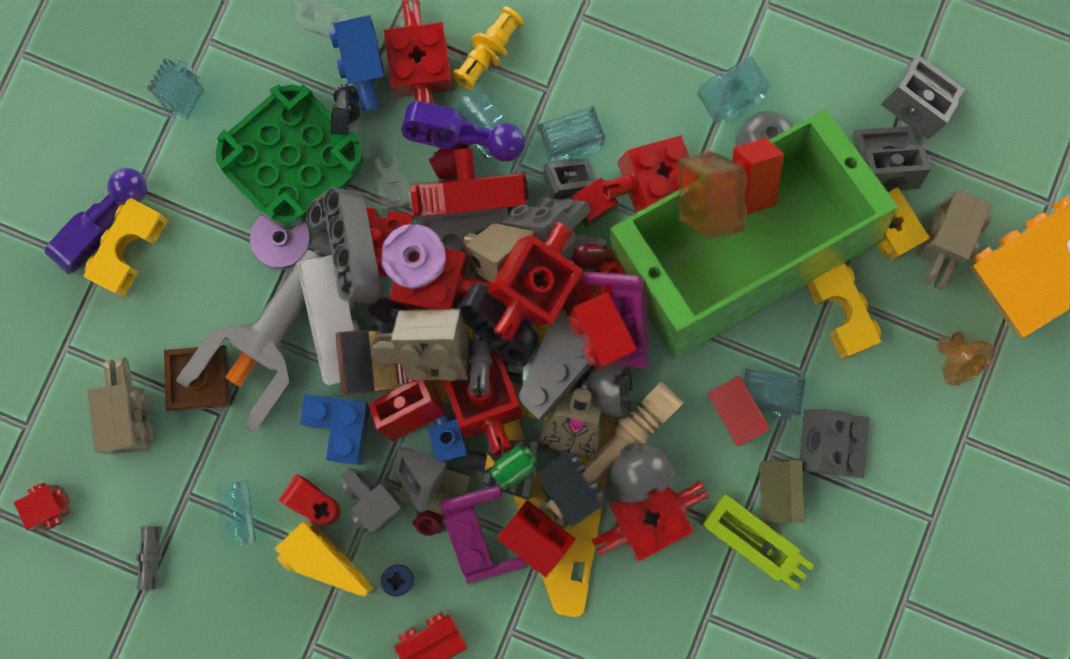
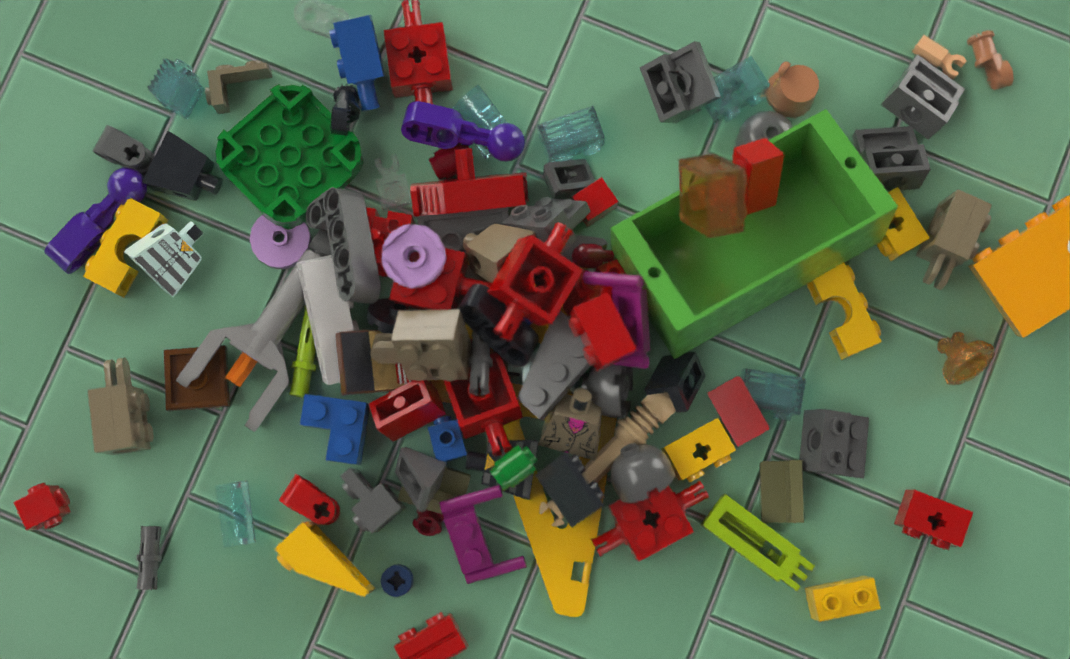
yellow piece [452,7,524,91] -> none
red brick [497,500,576,578] -> none
red brick [602,135,718,213] -> none
none -> dark grey piece [92,125,155,174]
none -> light aqua torso [124,221,203,297]
none -> black torso [142,131,223,201]
none -> dark tan bracket [205,60,273,114]
none -> lime pin [289,305,316,398]
none -> dark grey brick [639,41,721,123]
none -> black panel [644,351,706,413]
none -> yellow brick [661,418,736,483]
none -> nougat hat [765,61,819,118]
none -> yellow brick [804,576,881,622]
none -> red brick [894,489,973,551]
none -> light nougat bar [912,35,967,80]
none -> nougat connector [967,30,1014,90]

